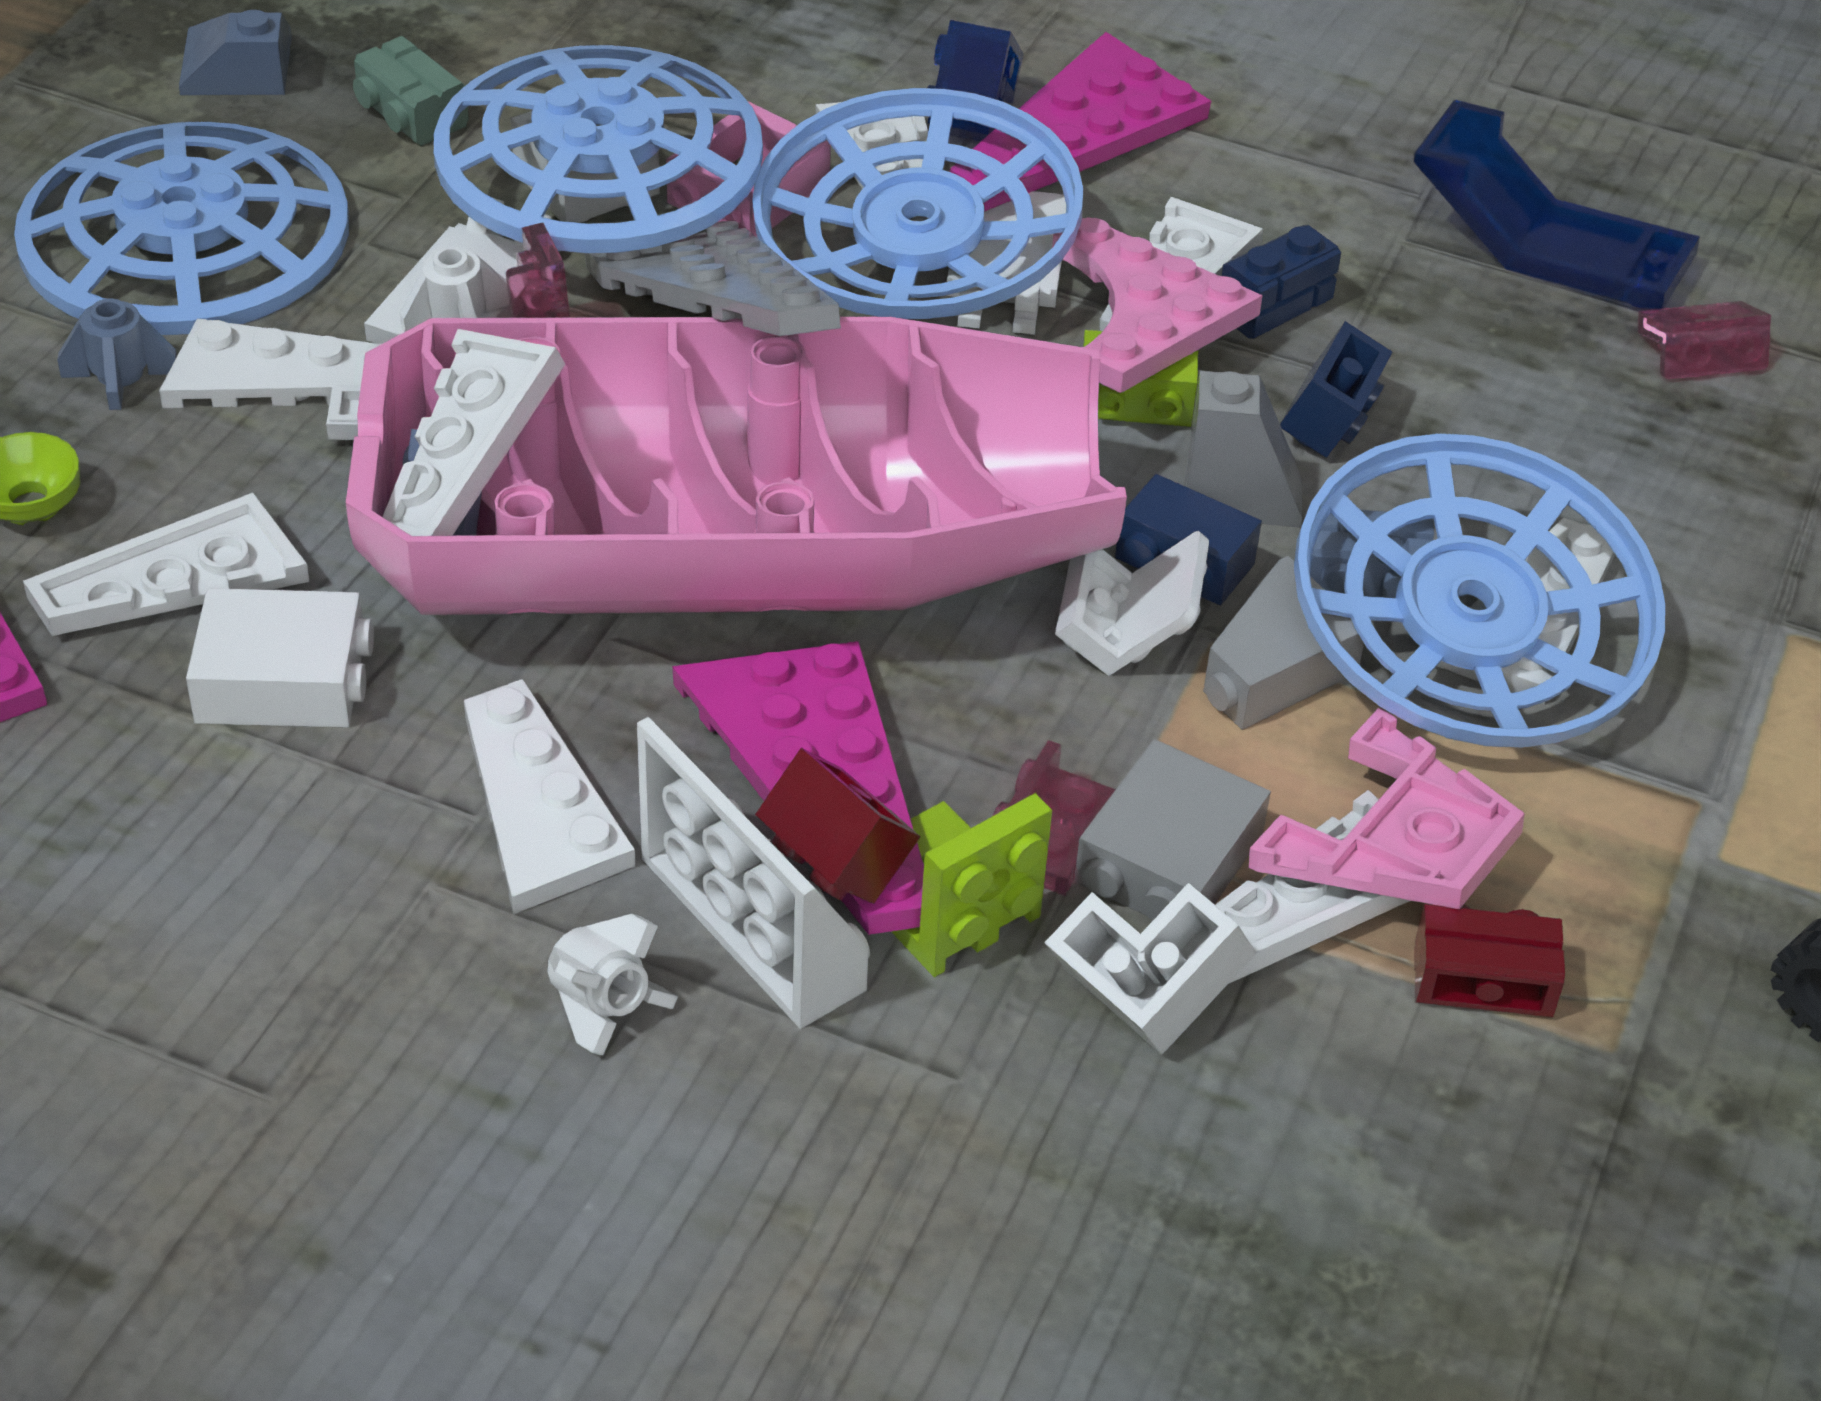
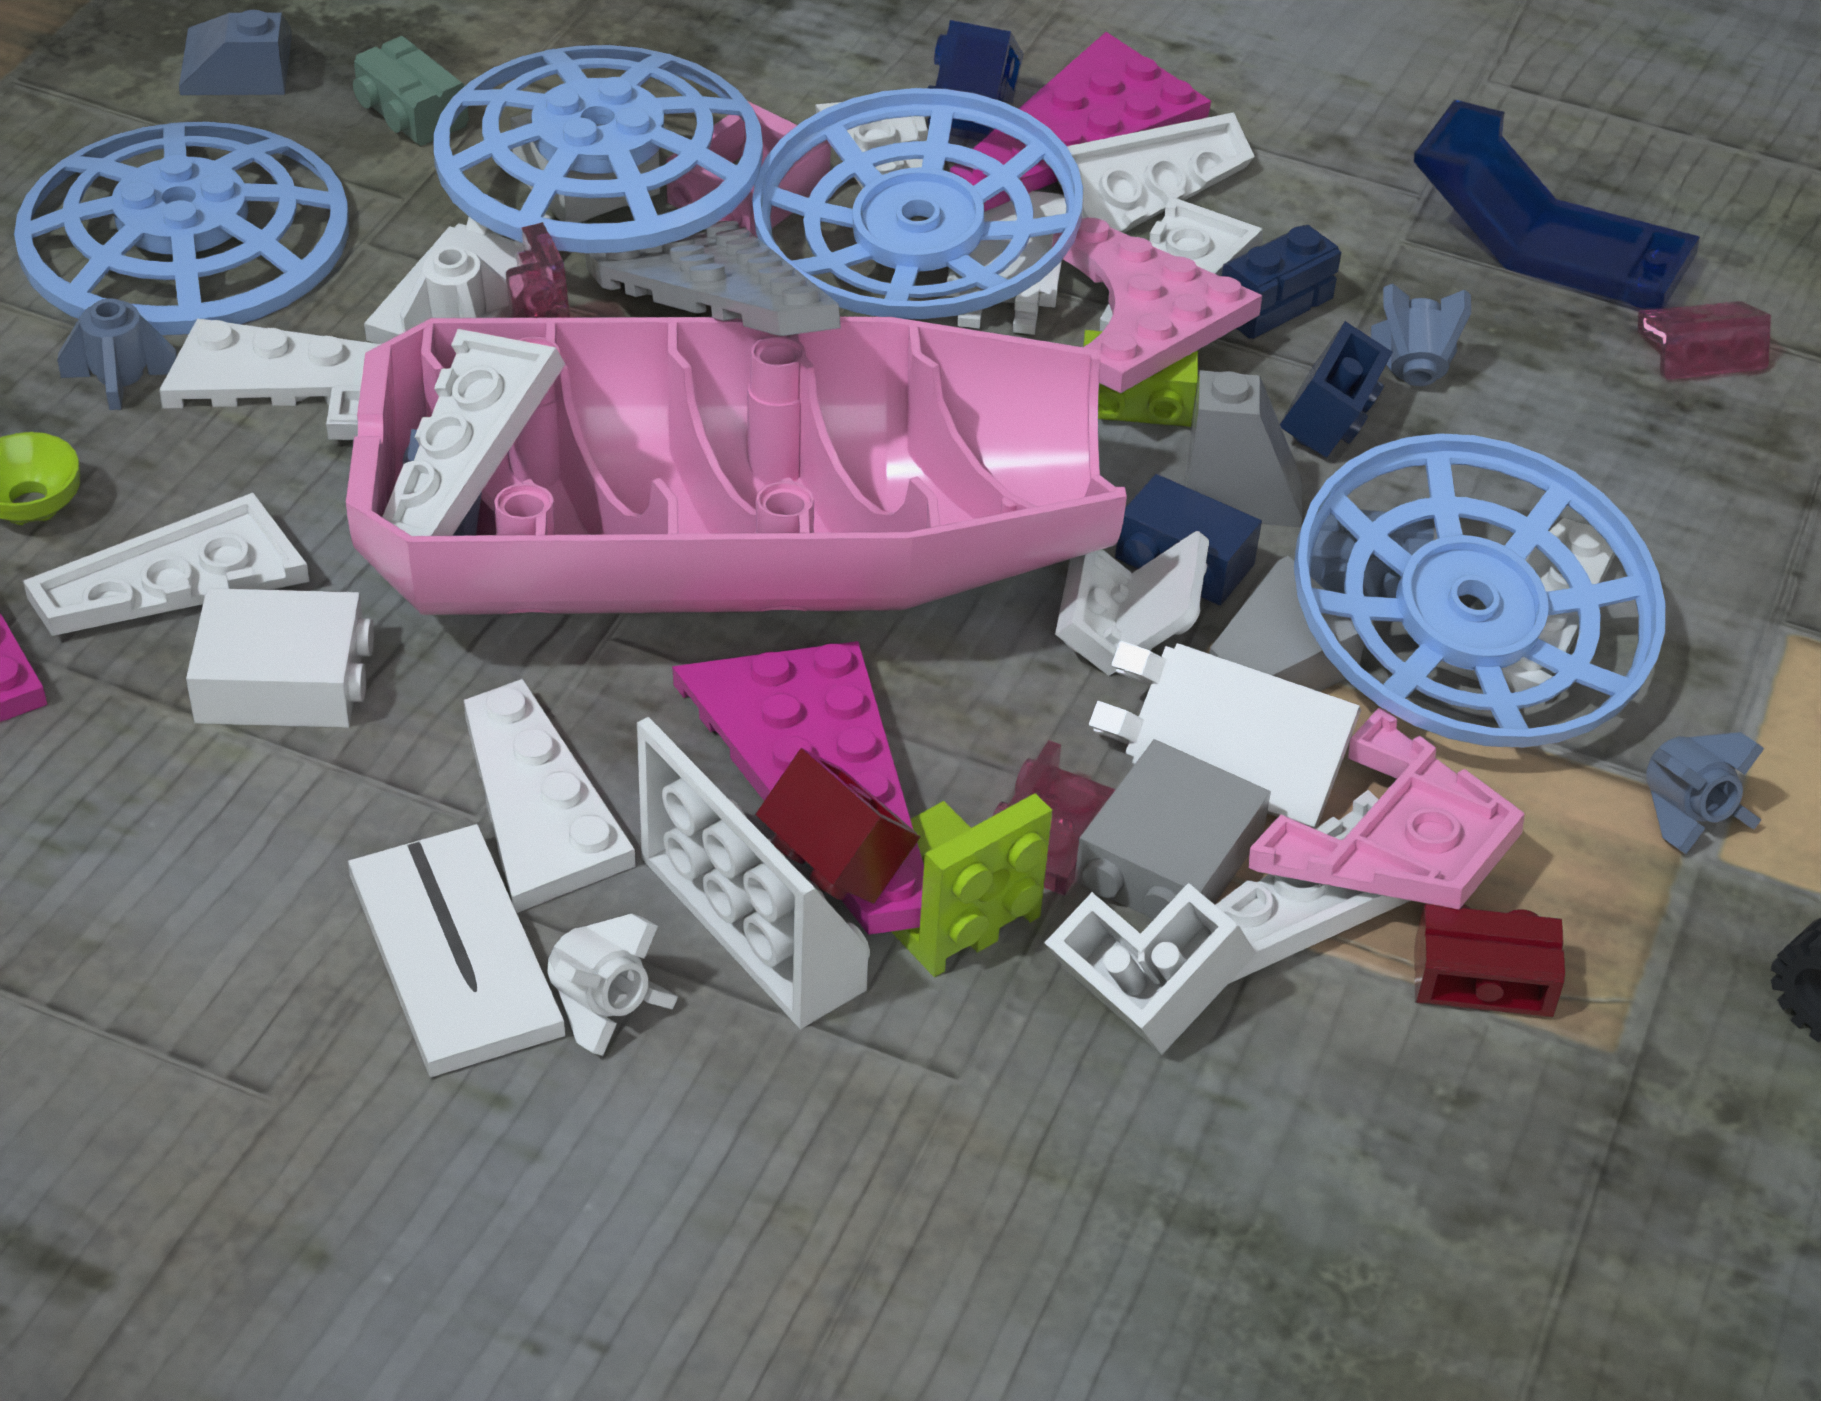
none -> white tile [348,824,565,1078]
none -> white wing [1059,112,1255,233]
none -> white tile [1089,641,1361,829]
none -> sand blue brick [1371,284,1471,386]
none -> sand blue brick [1646,732,1765,854]

